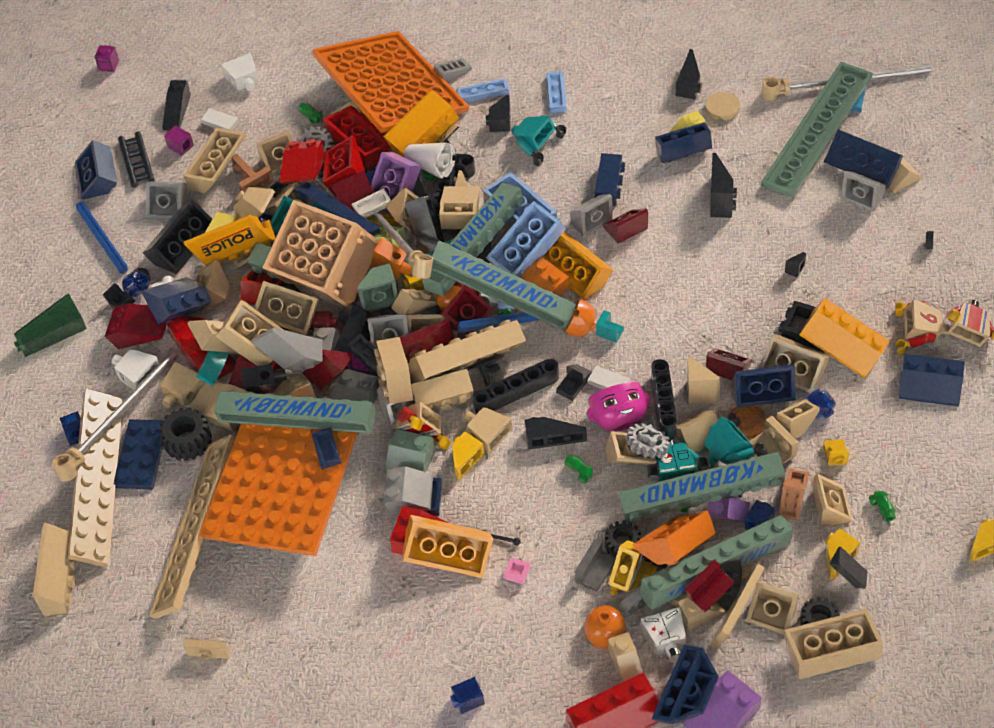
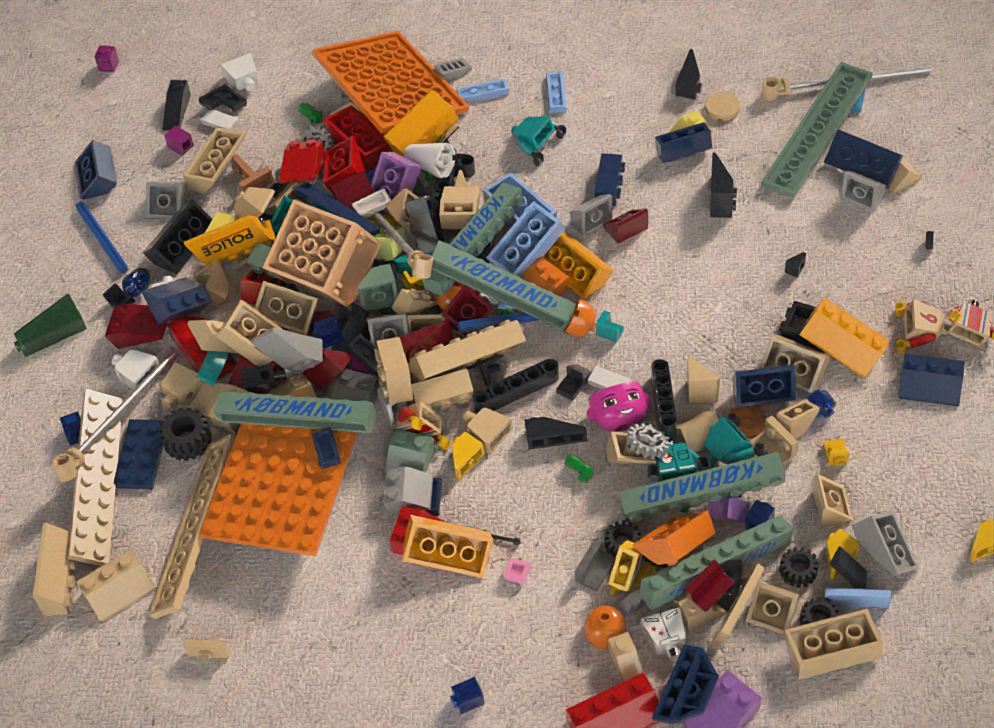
black bar [118,131,155,188] -> none
tan slope [256,131,293,175] -> none
orange torso [370,238,412,280] -> none
black slope [486,95,511,132] -> none
dark red slope [706,348,752,380] -> none
nougat bracket [778,468,810,521] -> none
green arm [869,491,896,522] -> none
none -> tan slope [76,549,155,623]
none -> black plate [199,84,247,112]
none -> clear blue brick [313,316,345,349]
none -> black tyre [779,547,819,588]
none -> light blue tile [824,588,891,608]
none -> light grey slope [852,510,919,576]

